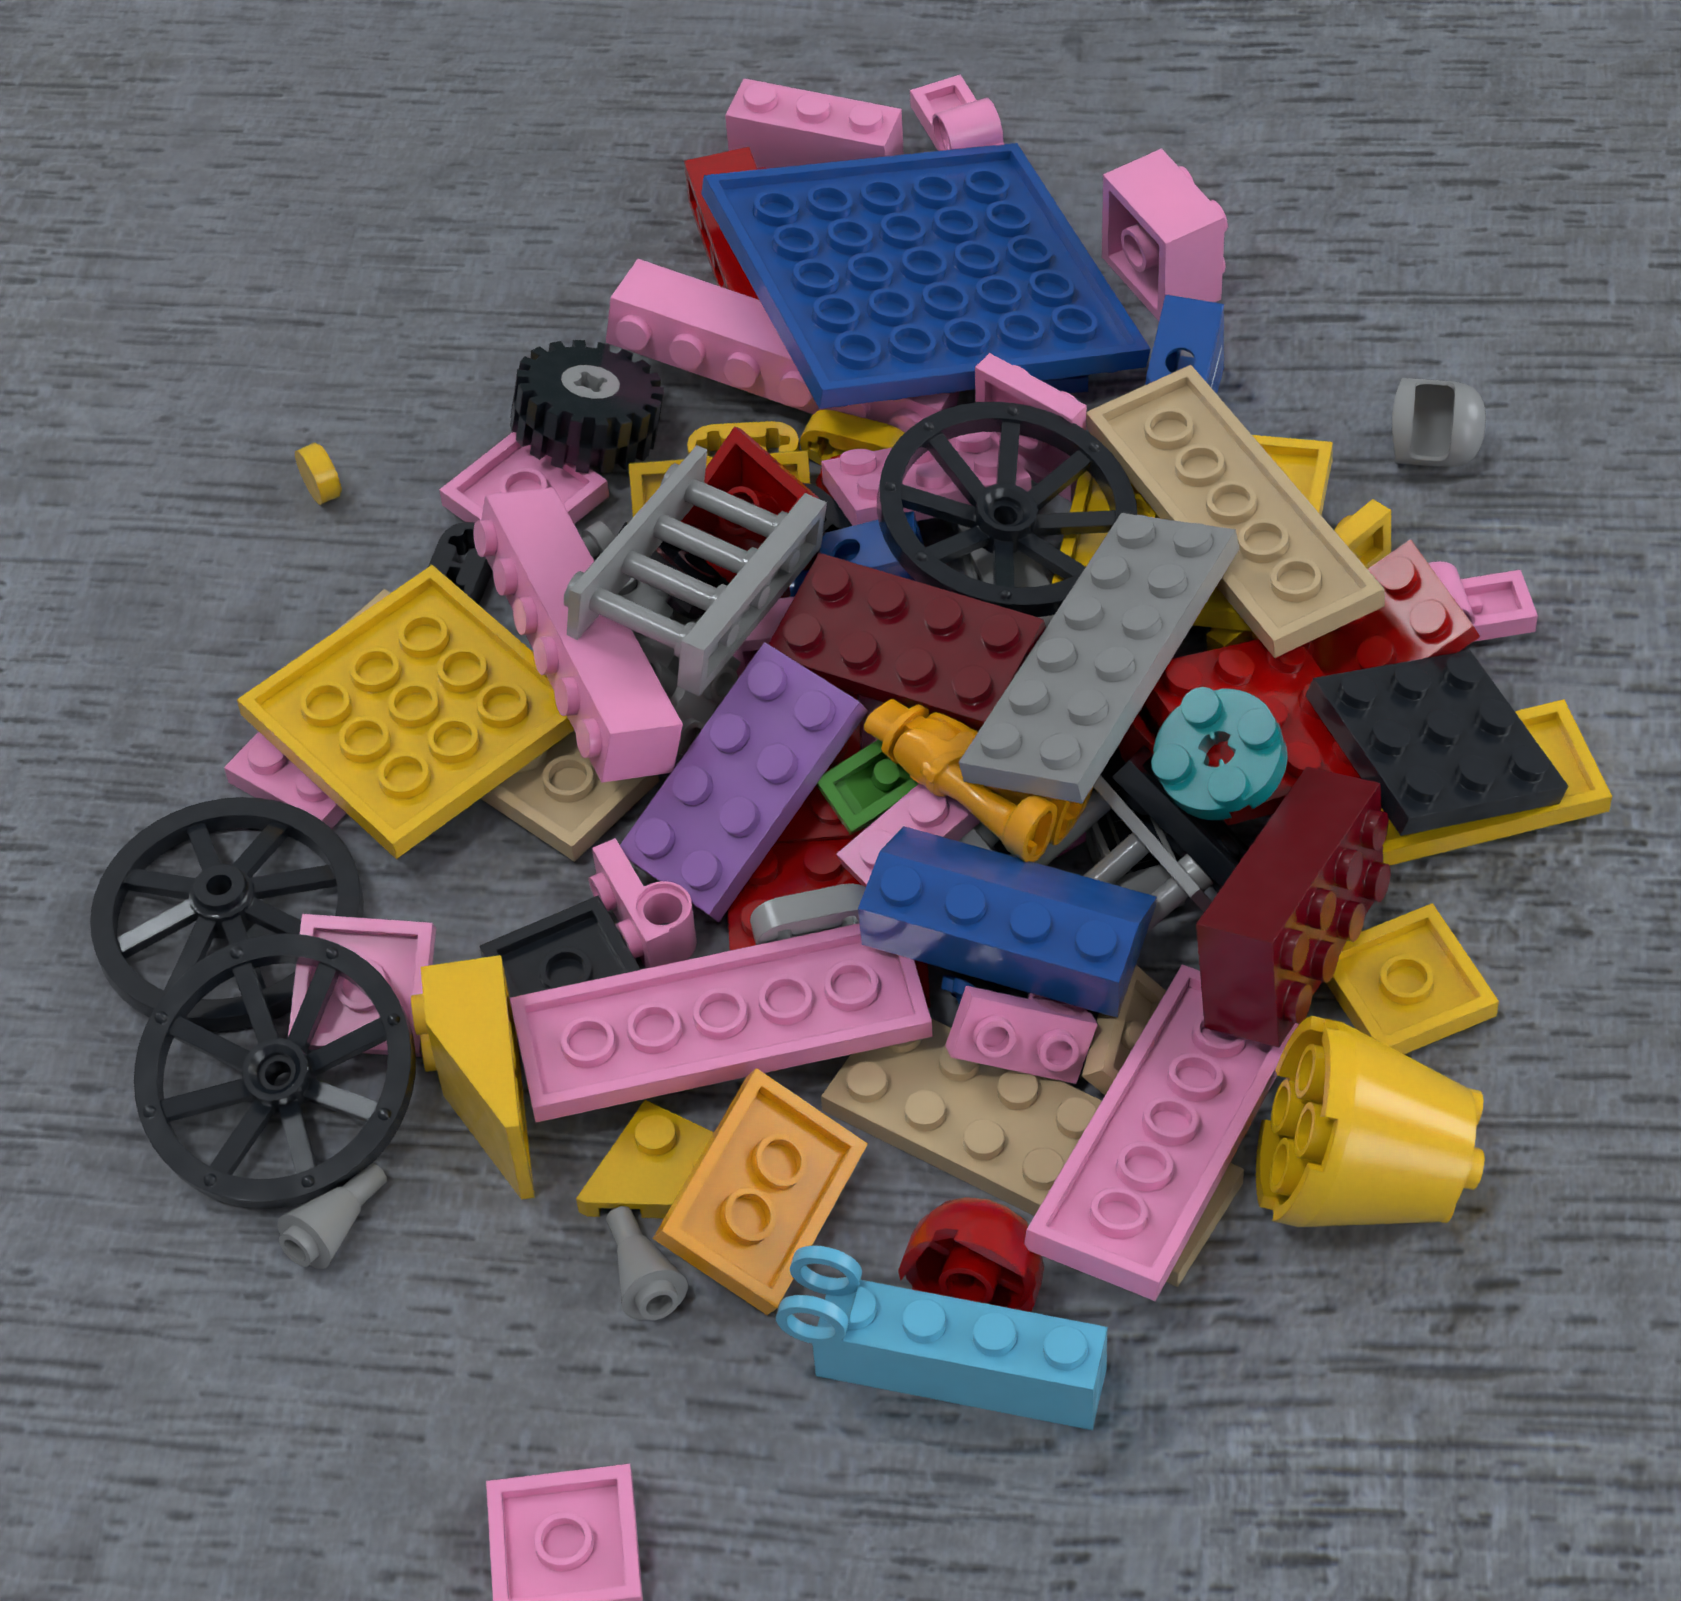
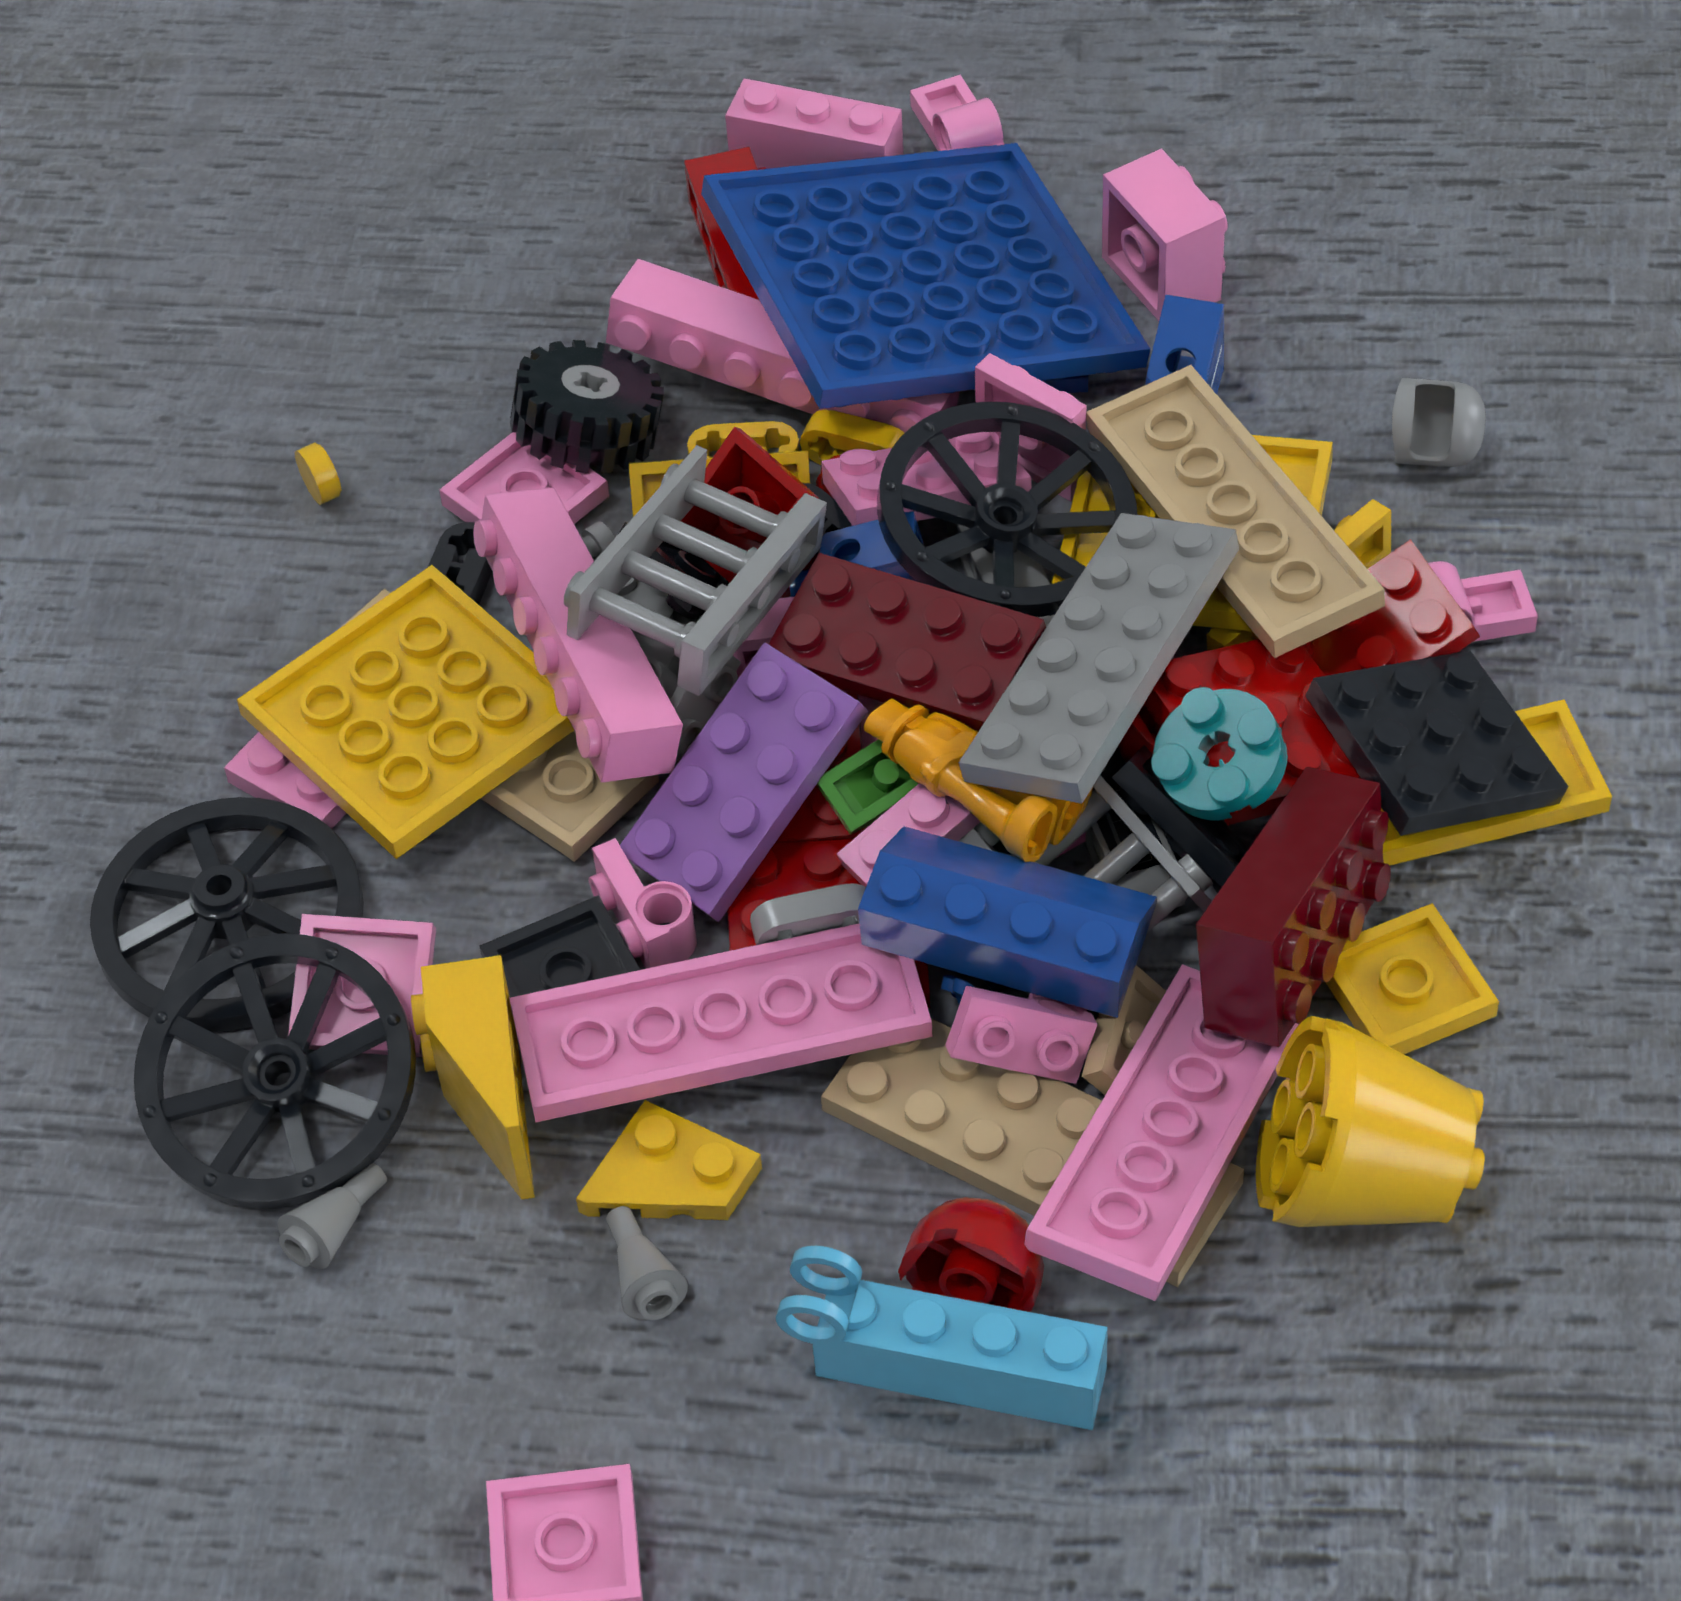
light orange plate [652,1068,868,1315] -> none

